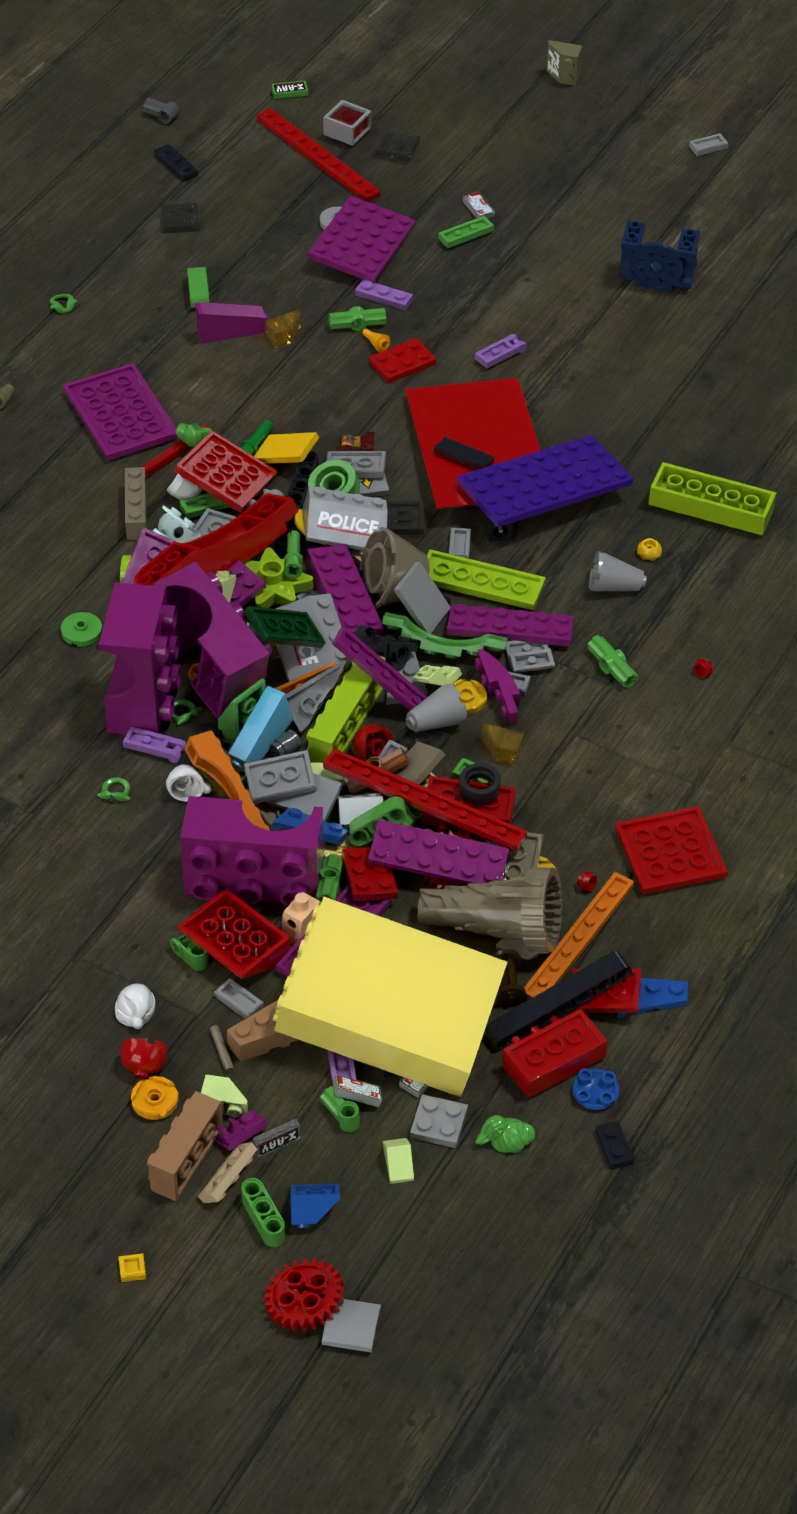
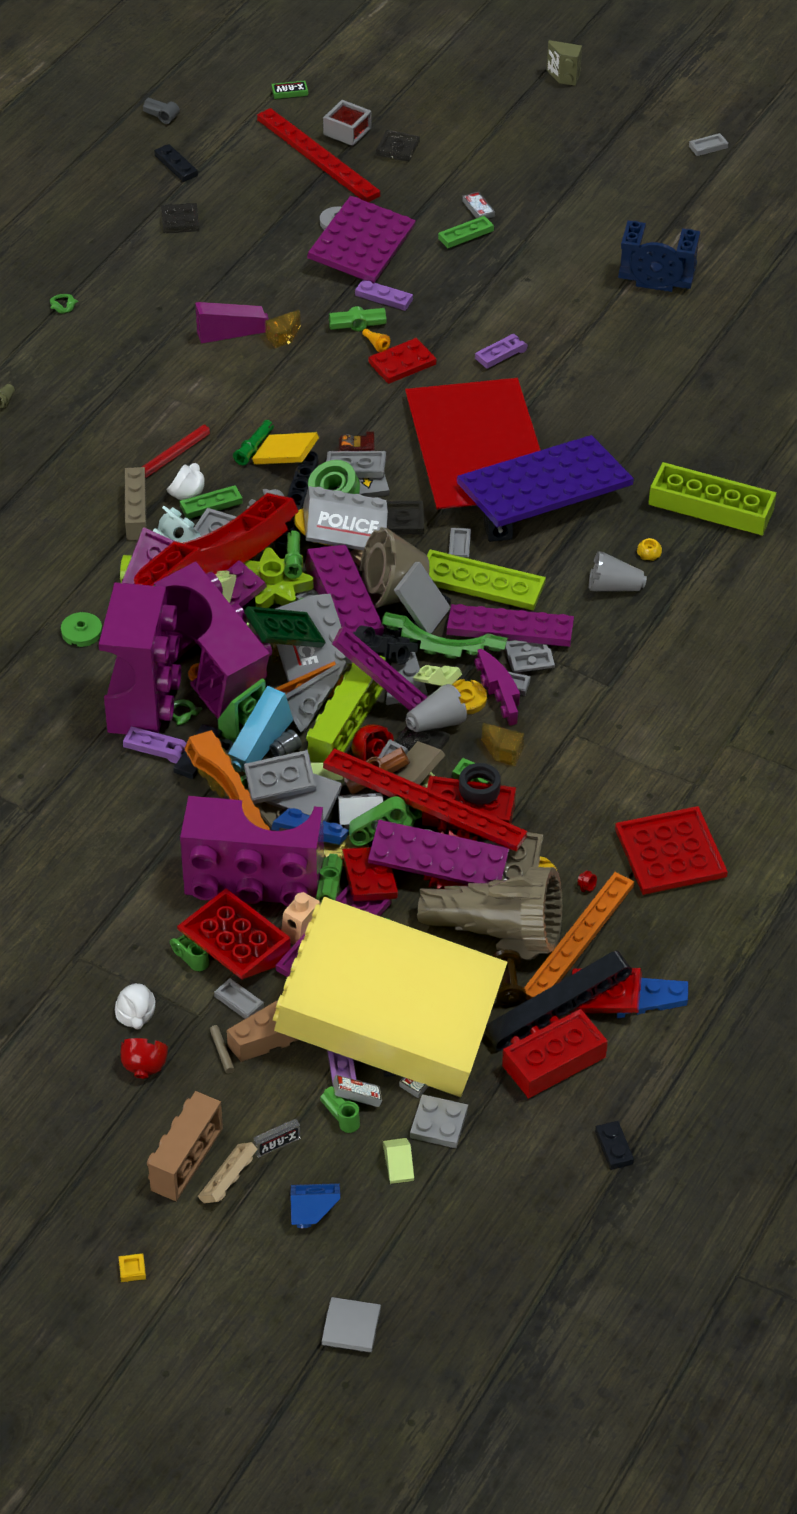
magenta plate [63,363,179,461] -> none
bright green piece [97,777,130,801] -> none
light orange plate [131,1076,179,1120] -> none
white piece [166,764,212,802] -> none
red plate [174,431,278,513] -> none
bright green hair [176,423,212,447] -> none
bright green beam [187,267,209,308] -> none
yellowish green slope [201,1075,248,1118] -> none
magenta plate [216,1110,268,1151] -> none
bright green beam [241,1178,285,1247] -> none
red gear [264,1258,346,1332] -> none
black tile [434,437,494,470] -> none
bright green hair [475,1115,535,1153] -> none
blue dish [572,1068,620,1110] -> none
bright green piece [587,635,638,689] -> none
red plate [693,658,713,678] -> none

